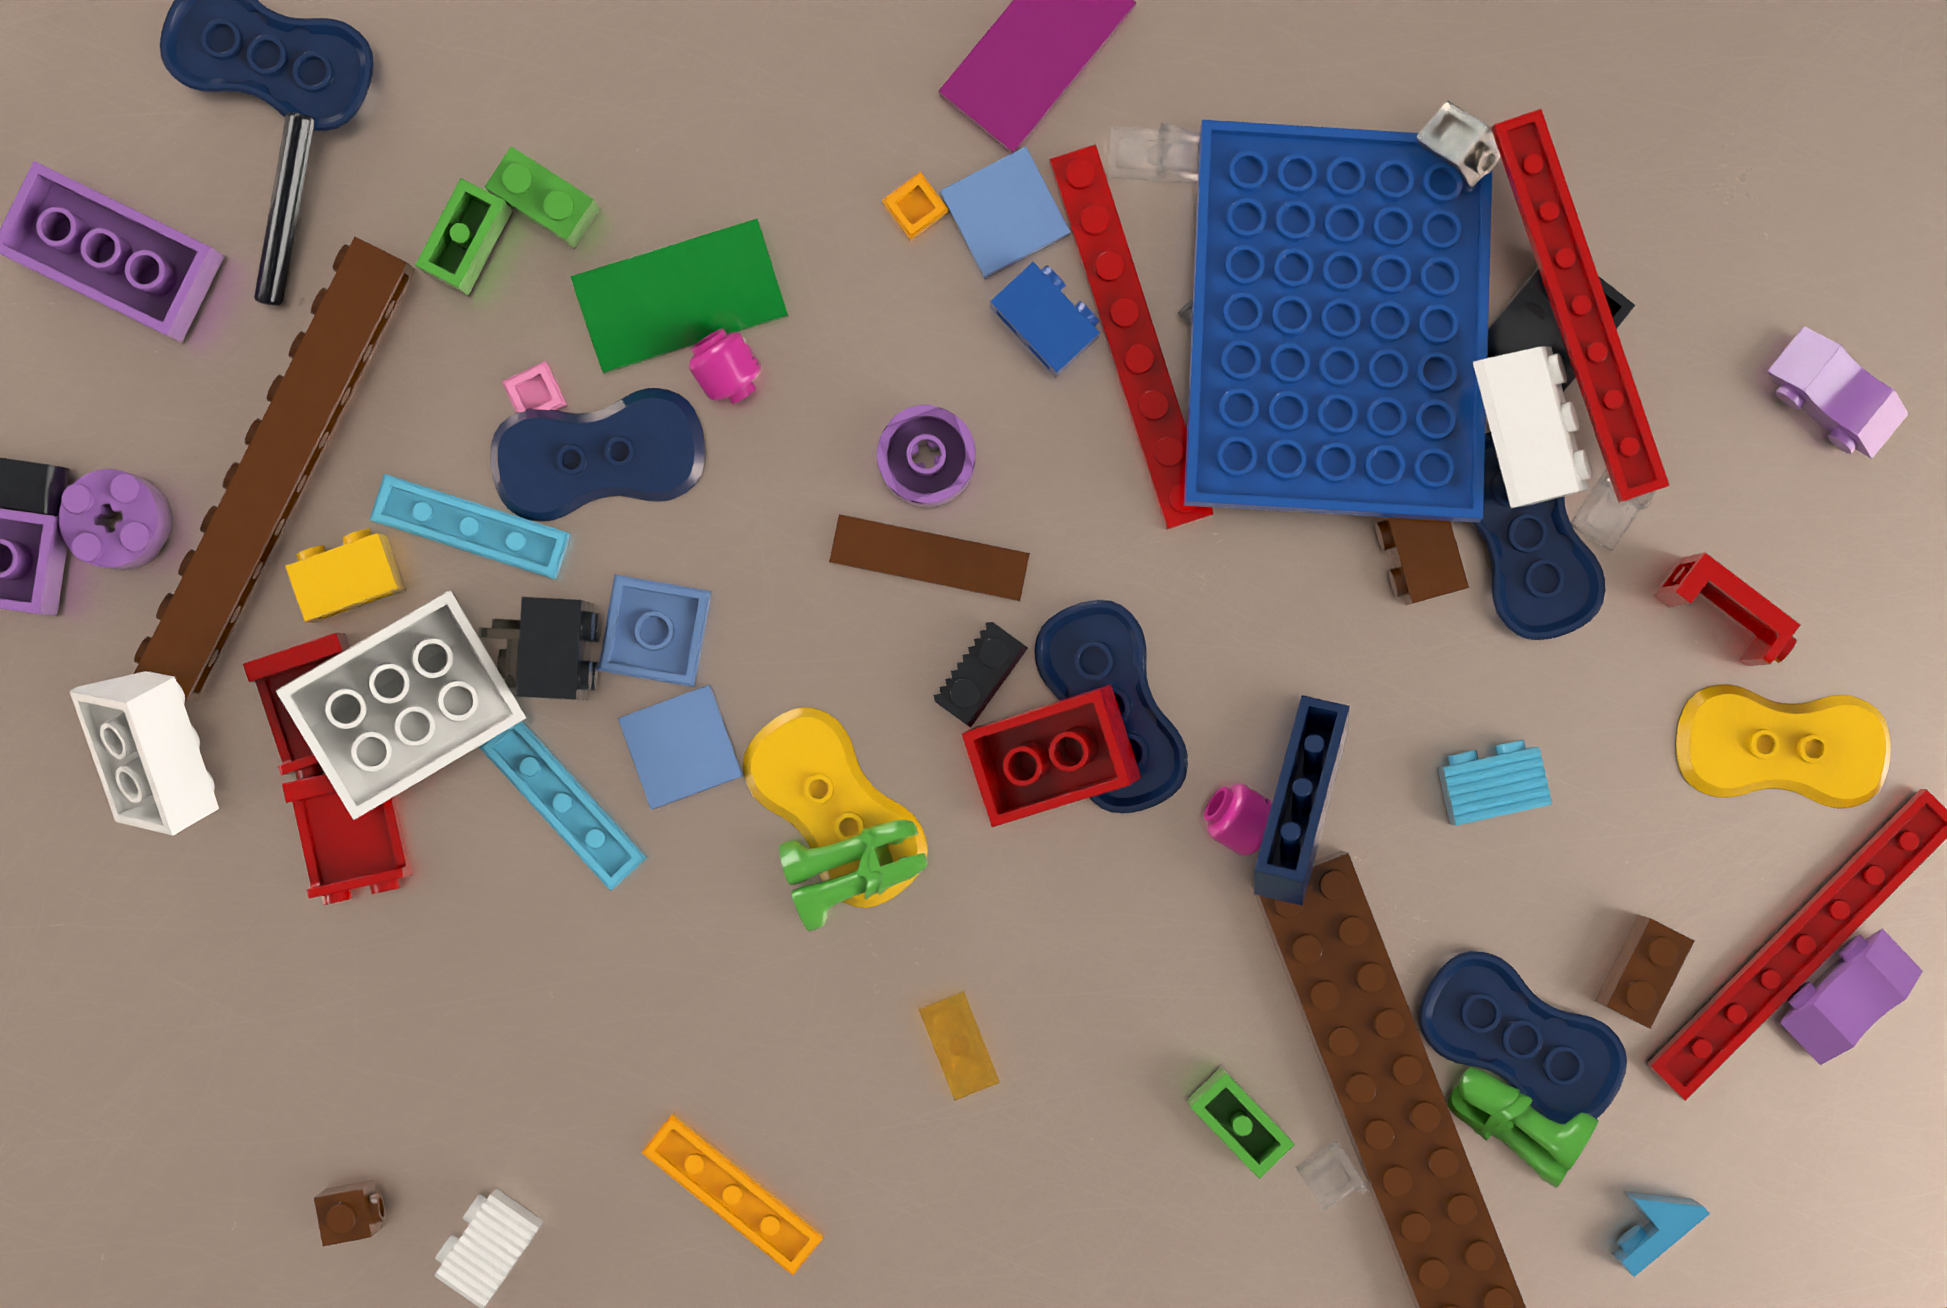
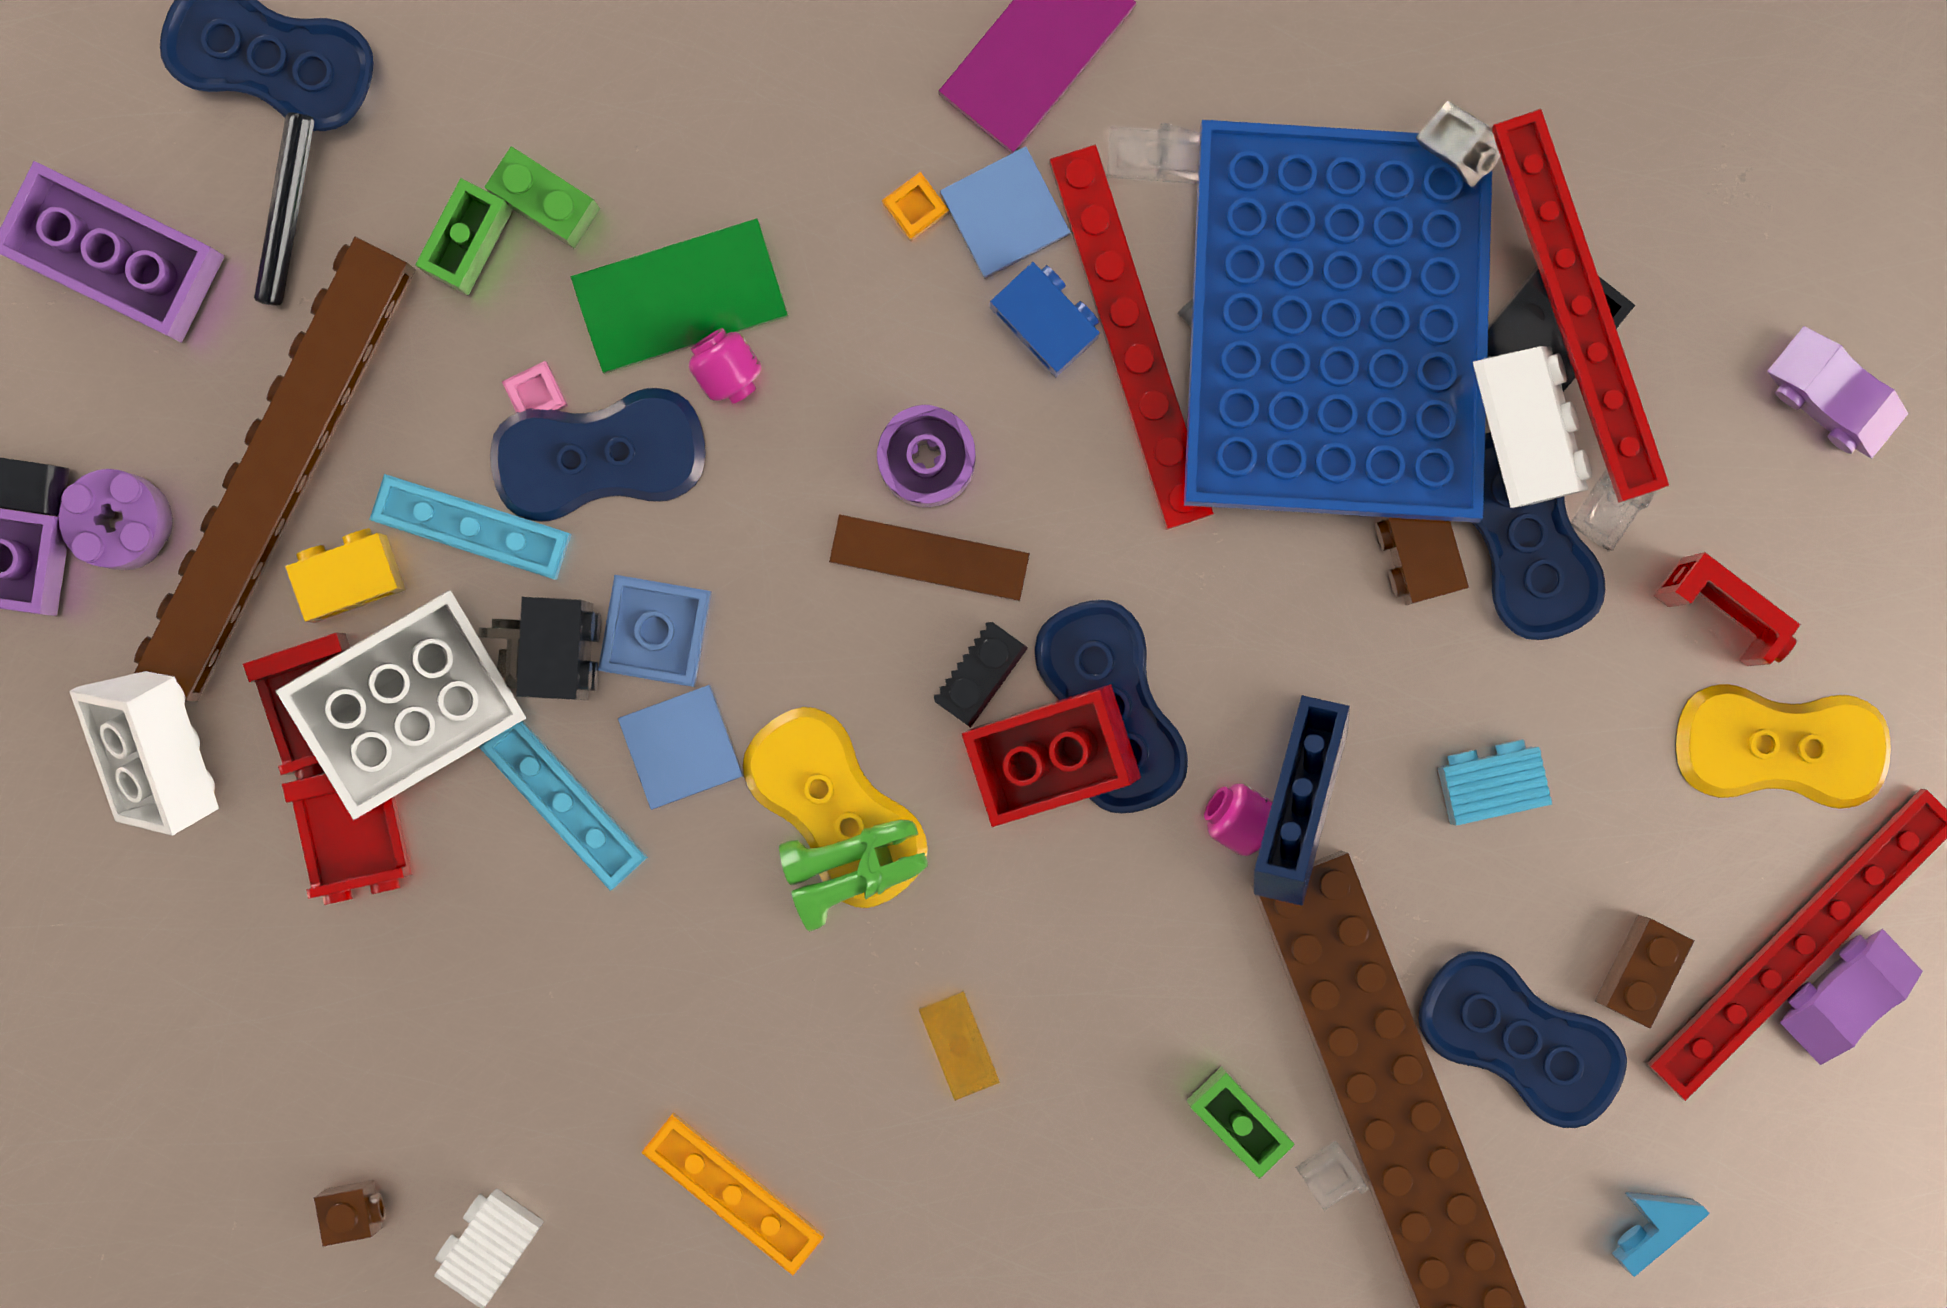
bright green piece [1447,1067,1599,1188] -> none

